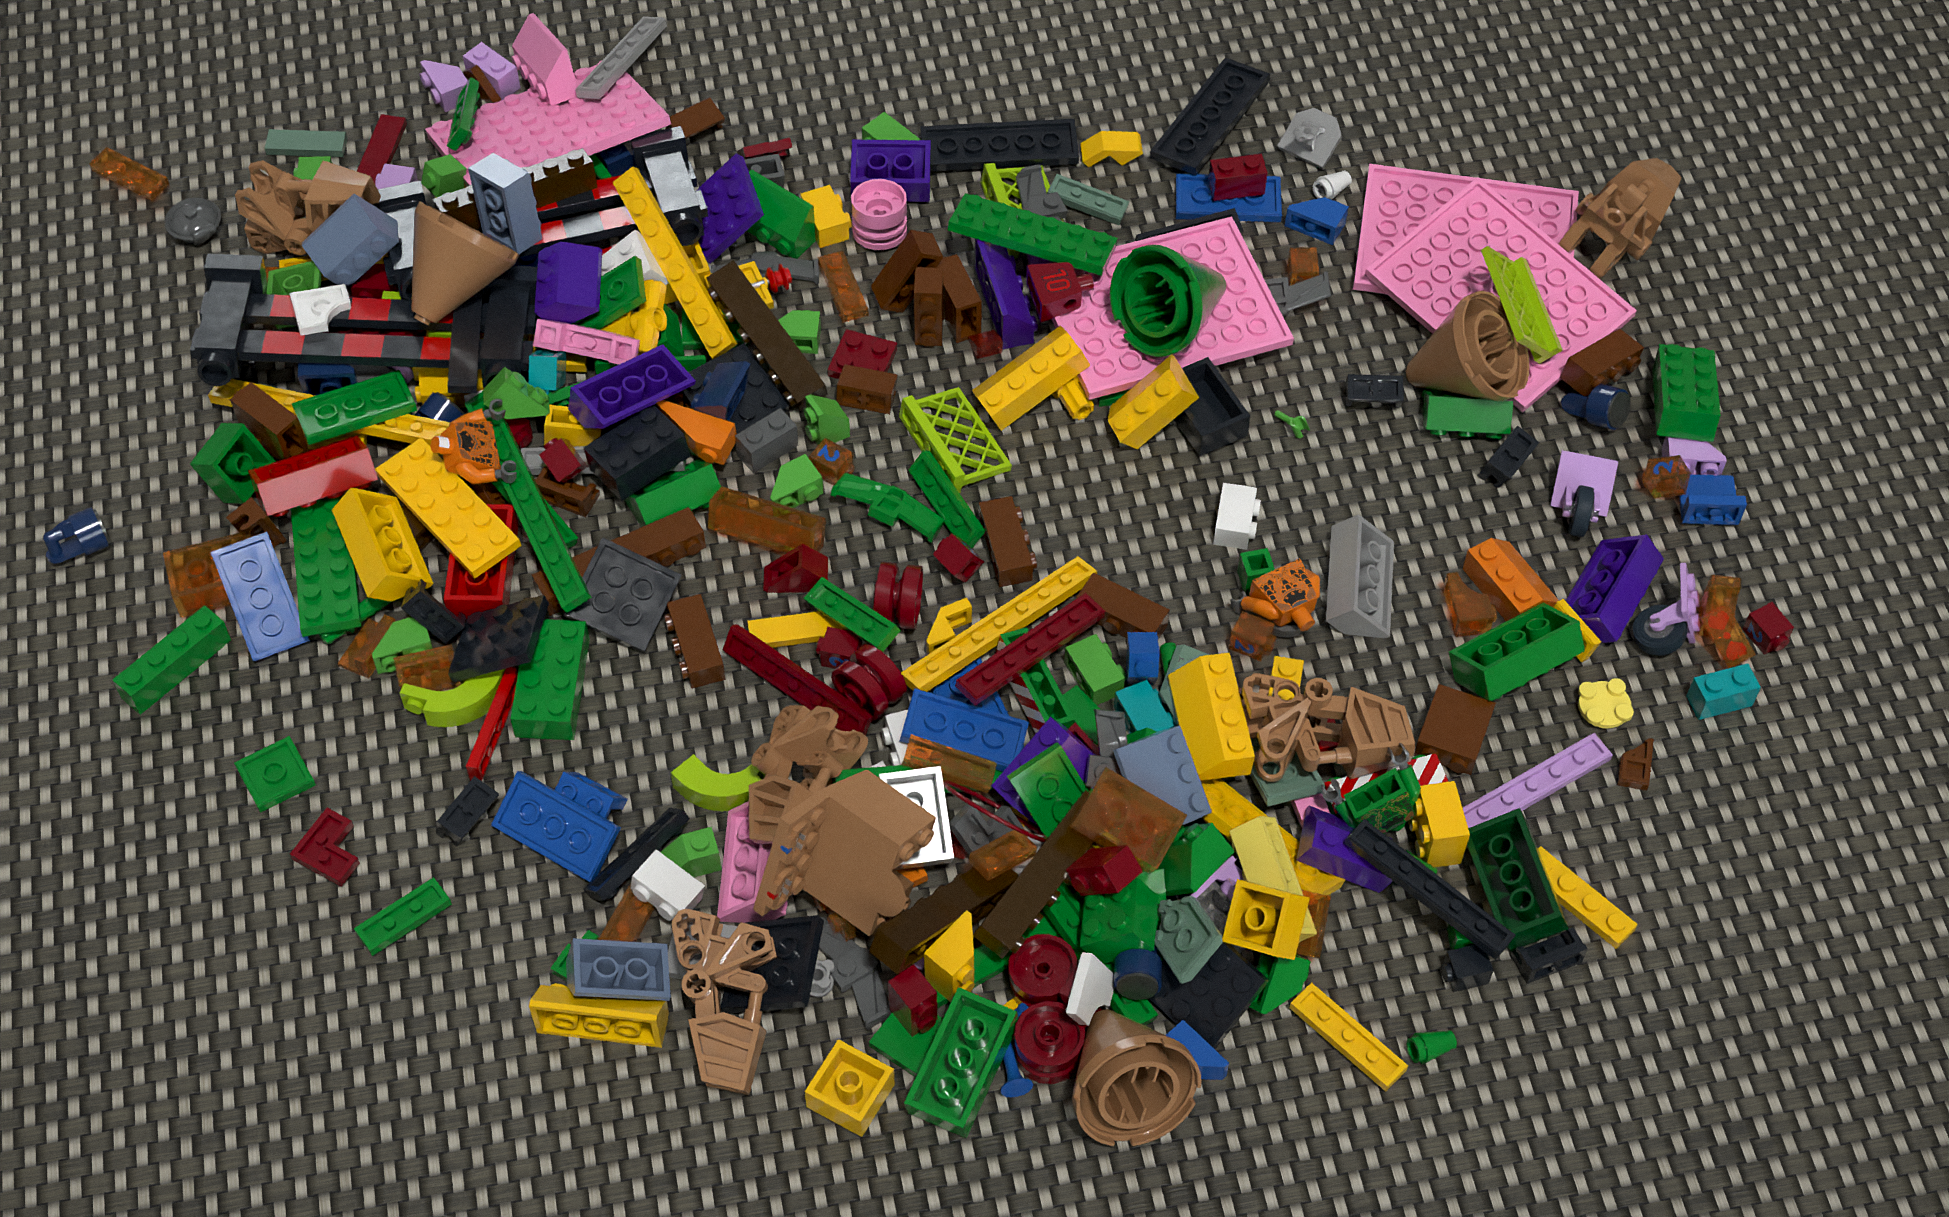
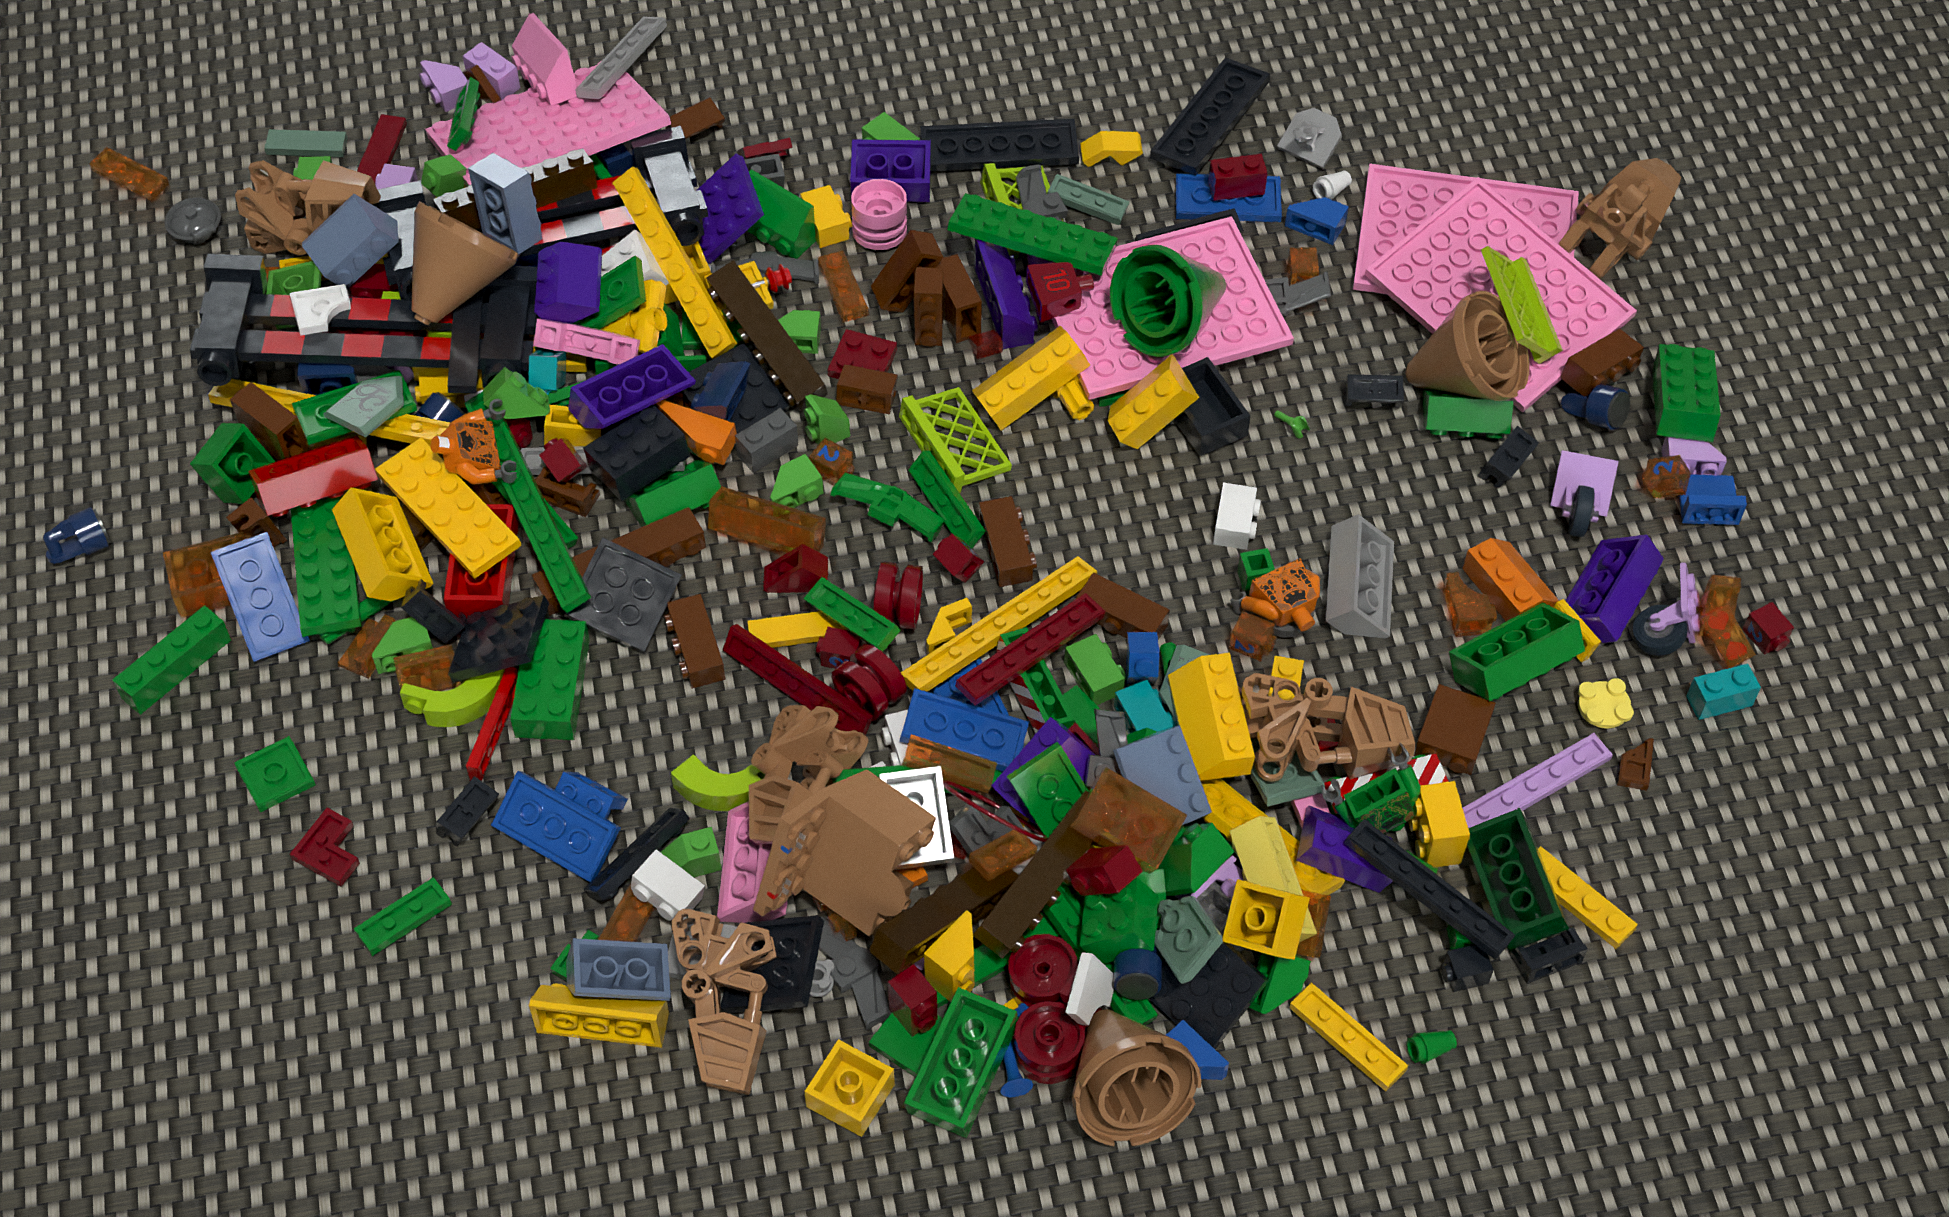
none -> sand green tile [323,376,404,438]

